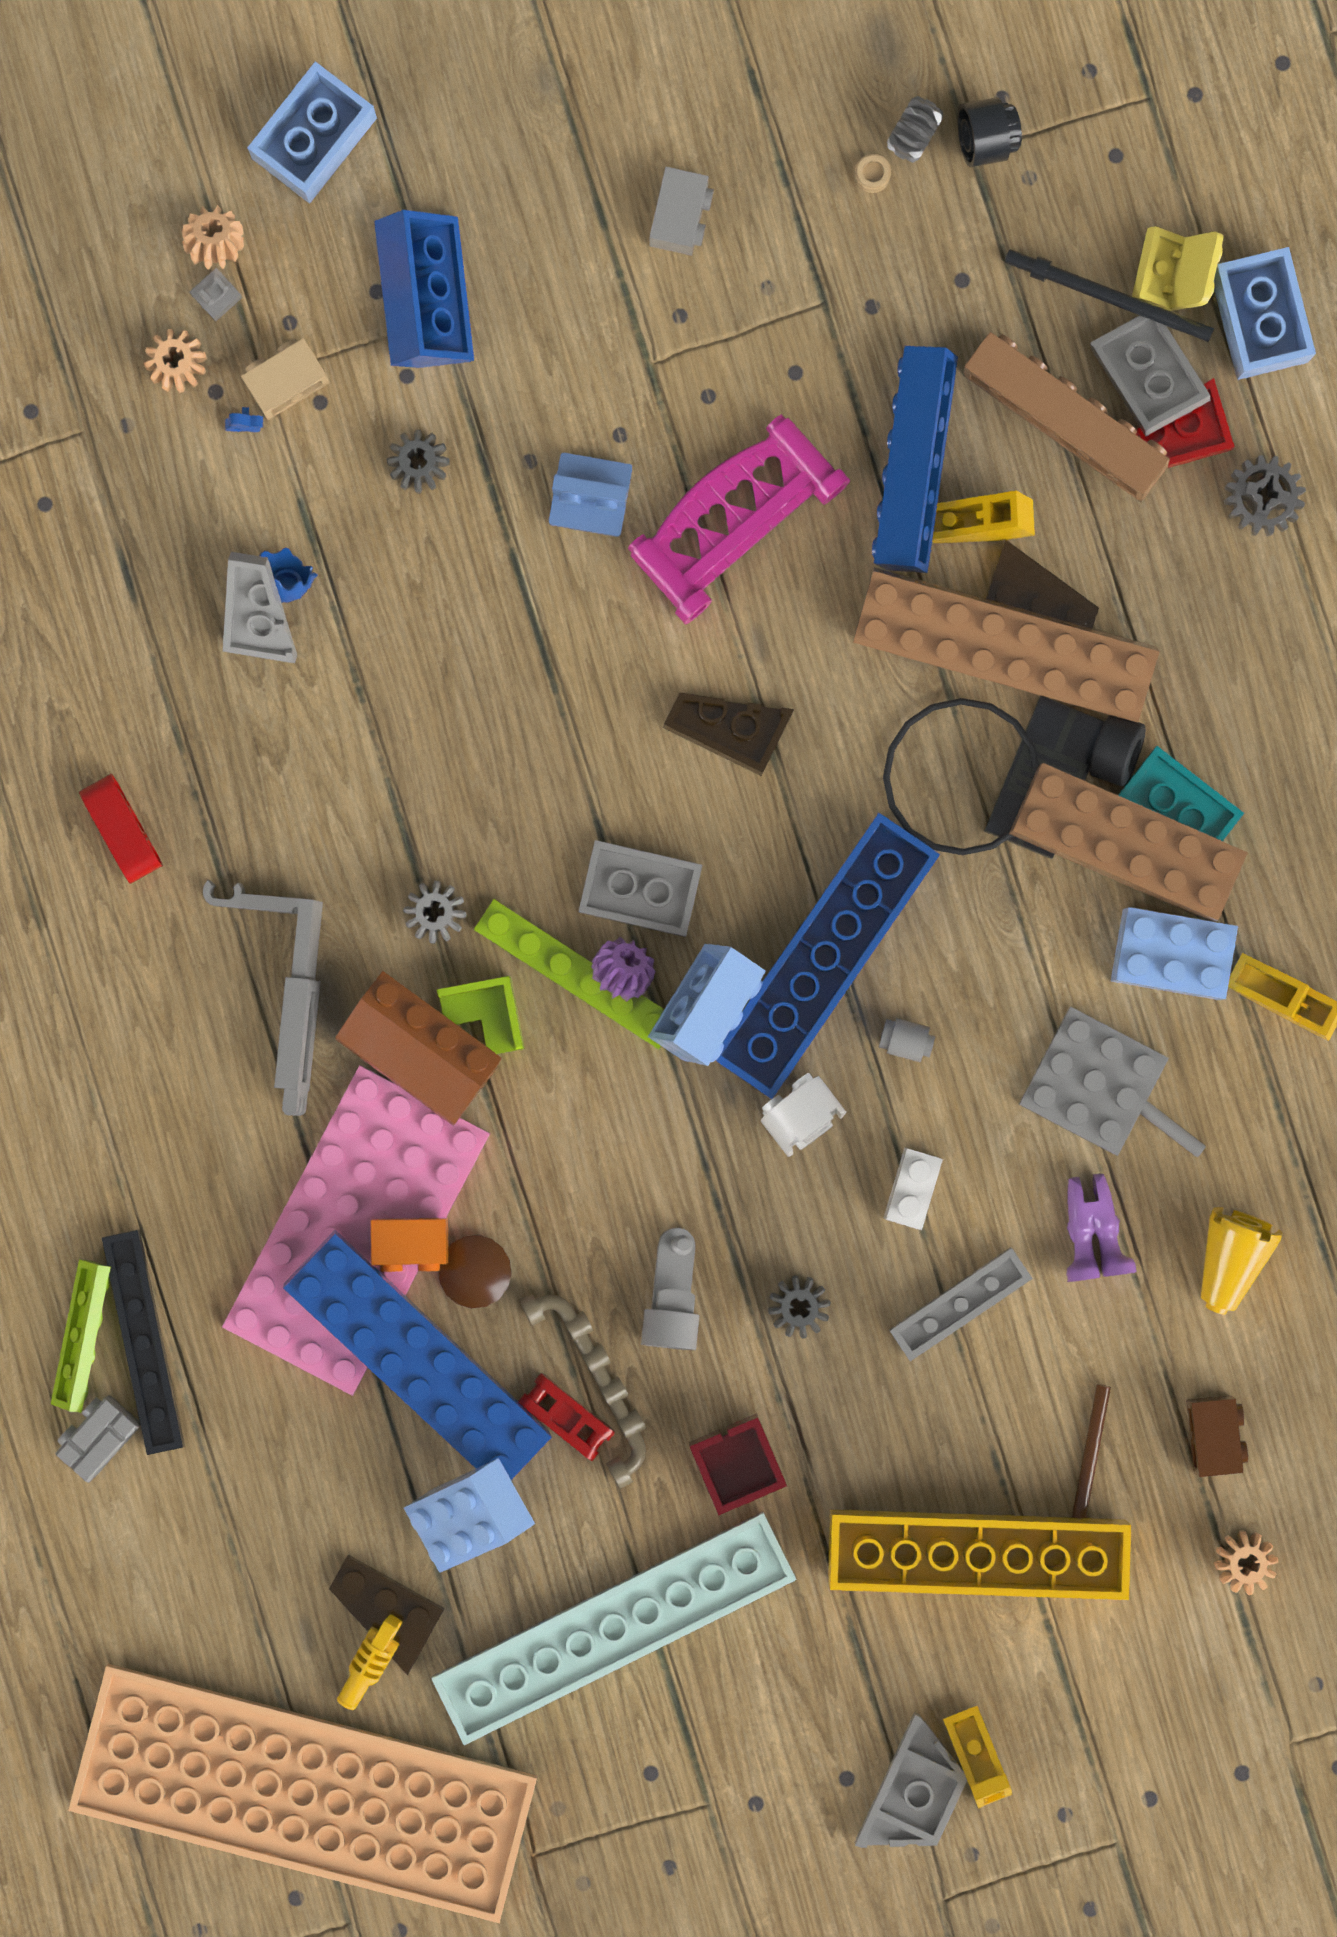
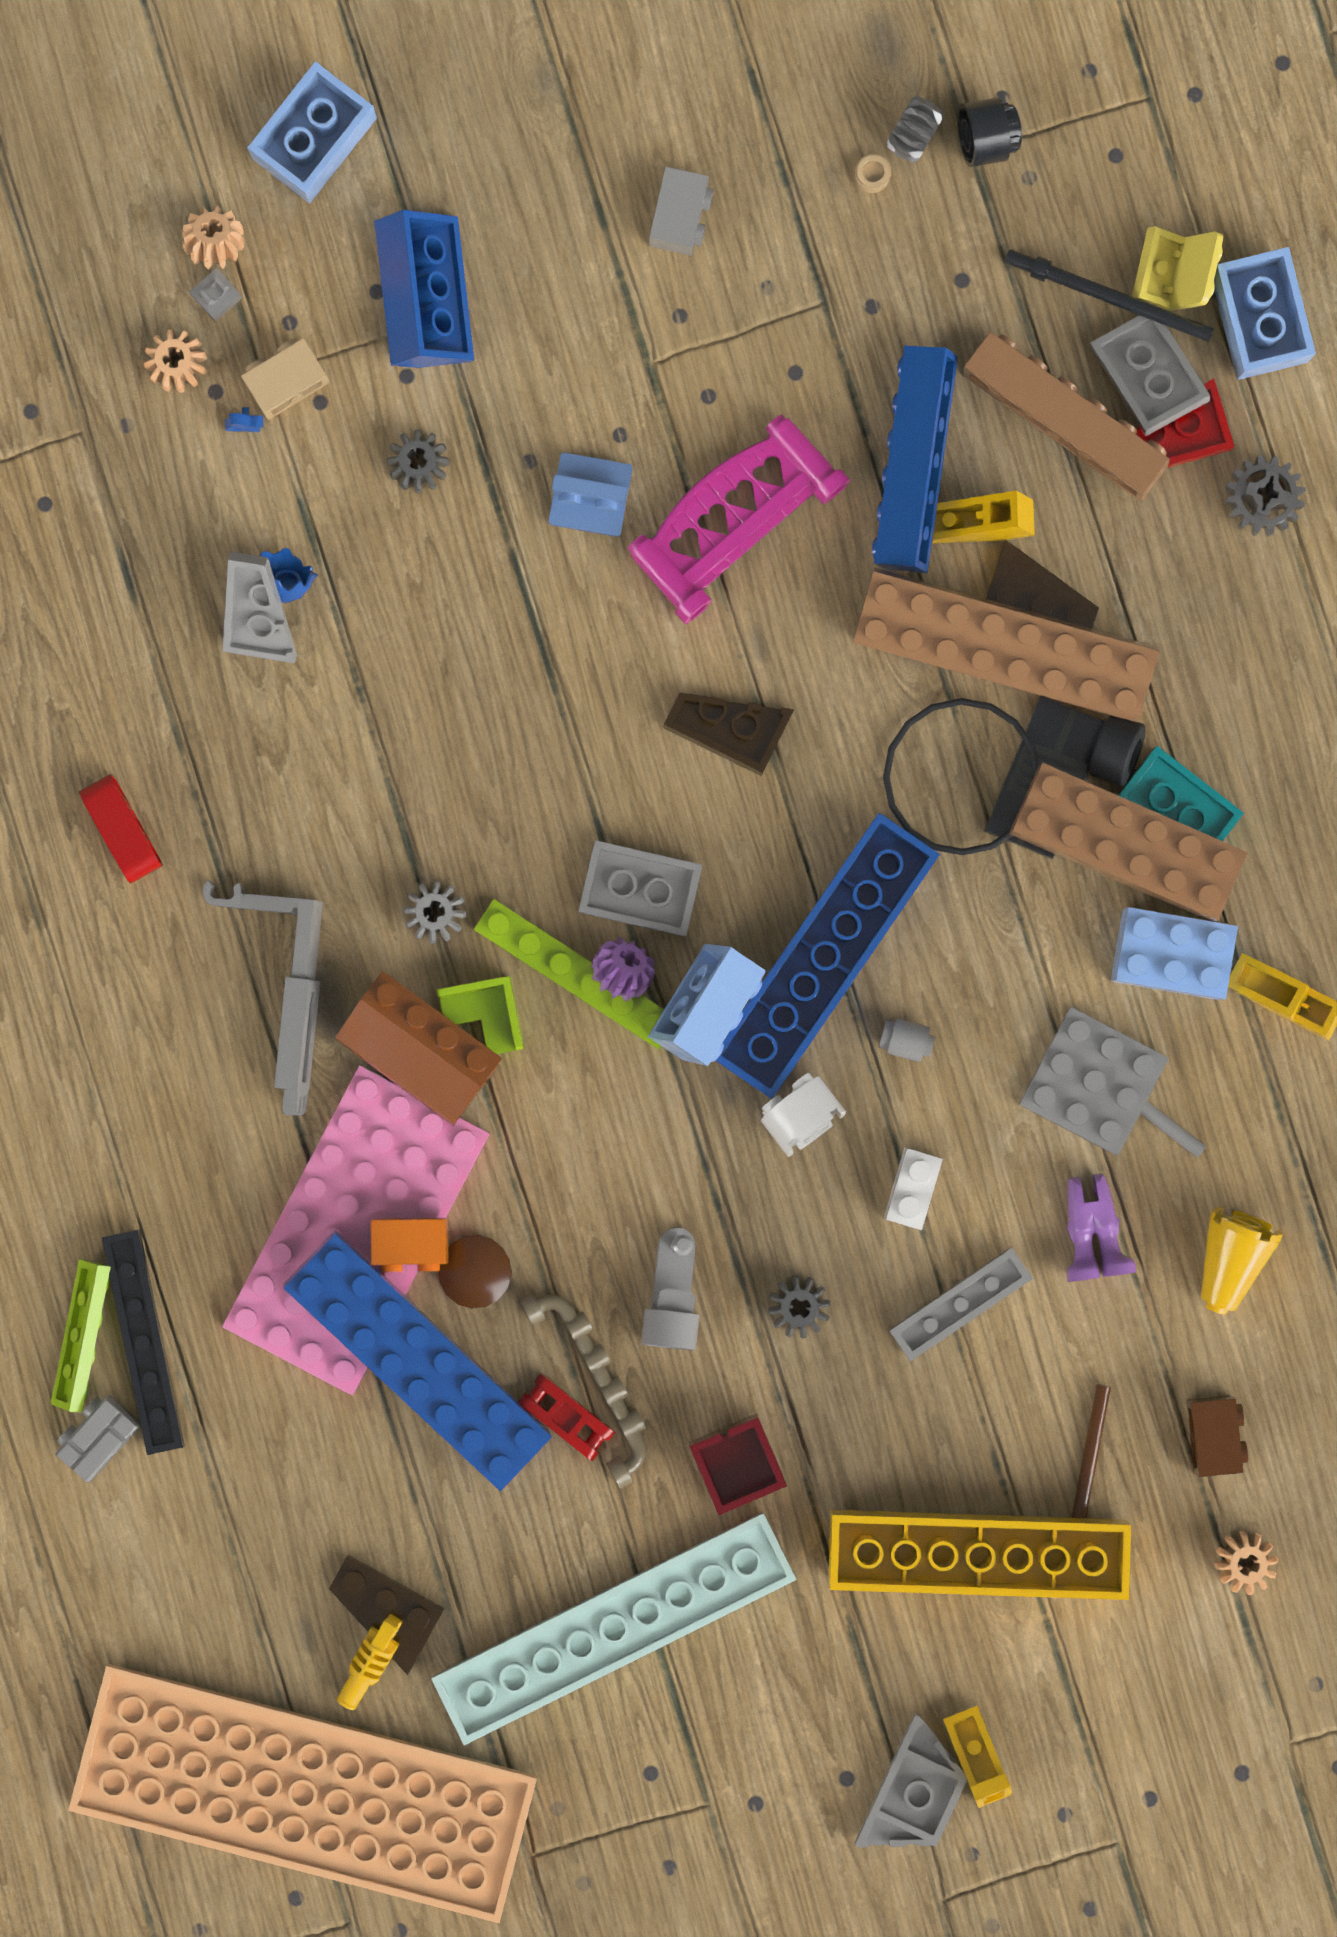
light blue brick [404,1458,535,1573] -> none

